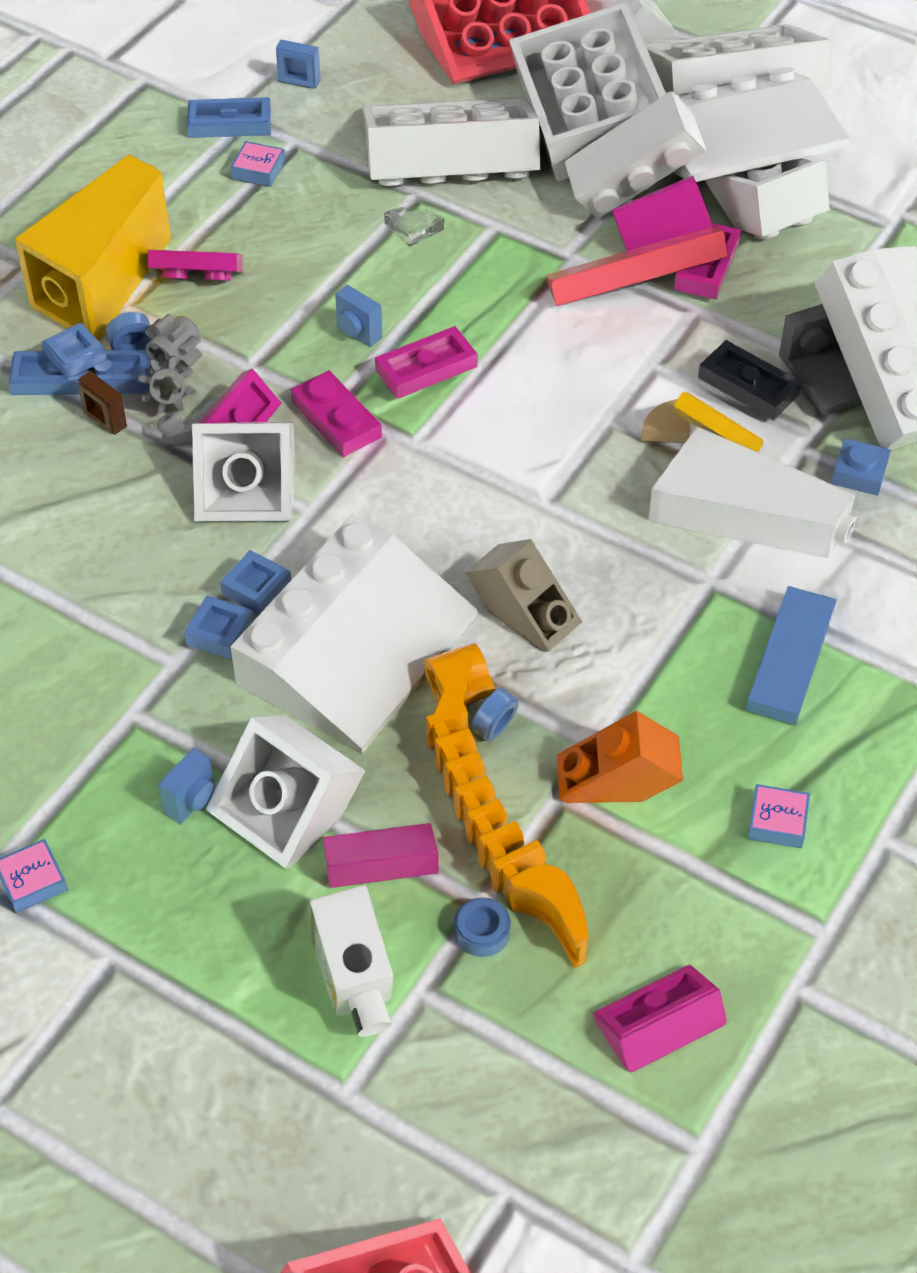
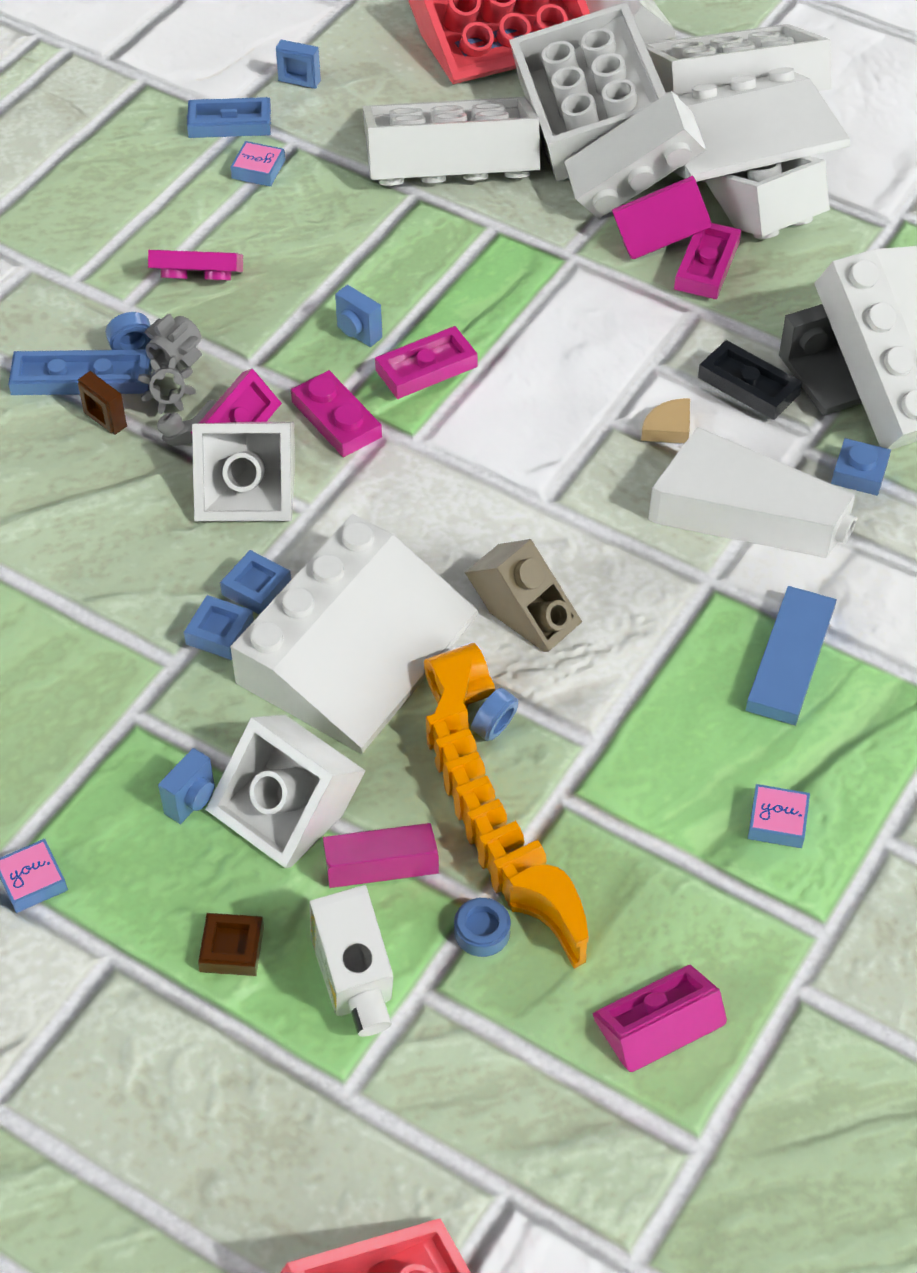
yellow slope [15,154,171,341] -> none
medium blue tile [41,323,107,379] -> none
clear tile [384,207,444,247] -> none
coral slope [545,226,727,306] -> none
orange slope [557,710,683,803] -> none
yellow tile [673,391,764,452] -> none
none -> reddish brown tile [198,913,264,976]

